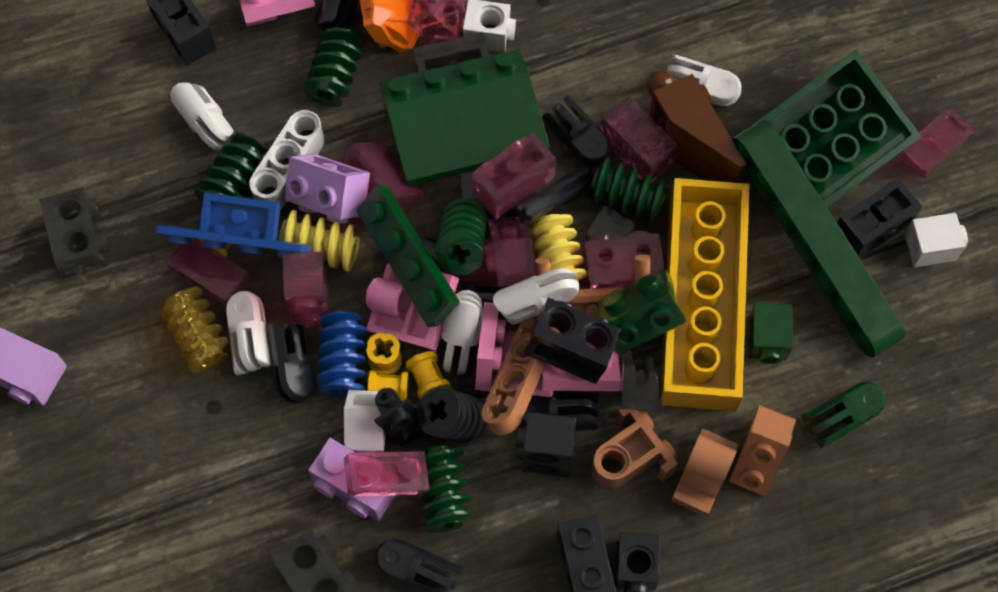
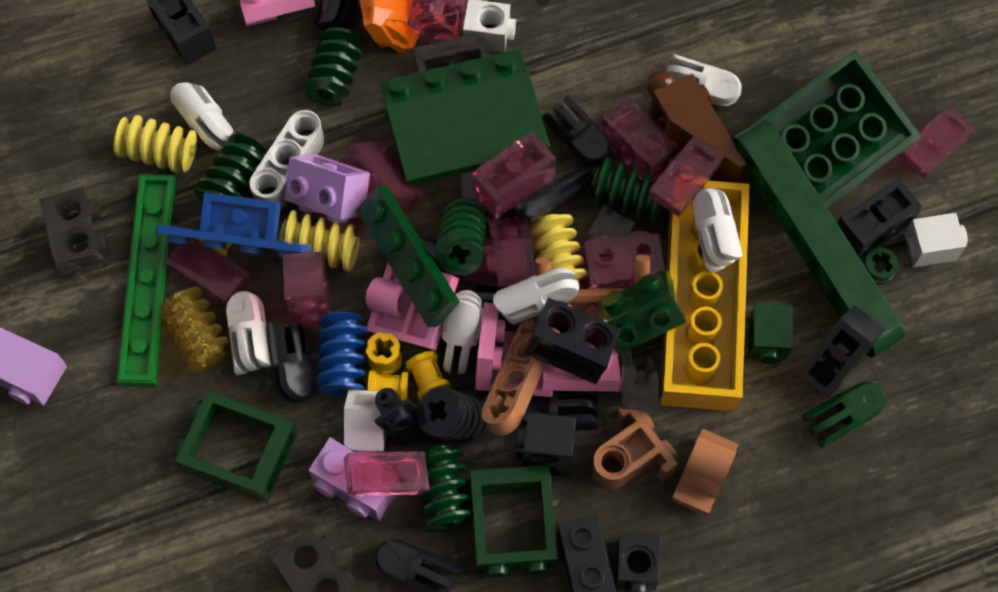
nougat pin [729,405,796,497] -> none
none -> light yellow piece [114,115,197,173]
none -> green tile [116,174,177,387]
none -> dark green window [174,391,298,503]
none -> dark green window [470,465,558,578]
none -> clear pink plate [648,136,725,217]
none -> white arm [693,187,743,273]
none -> black brick [798,305,886,399]
none -> dark green bush [863,247,899,285]

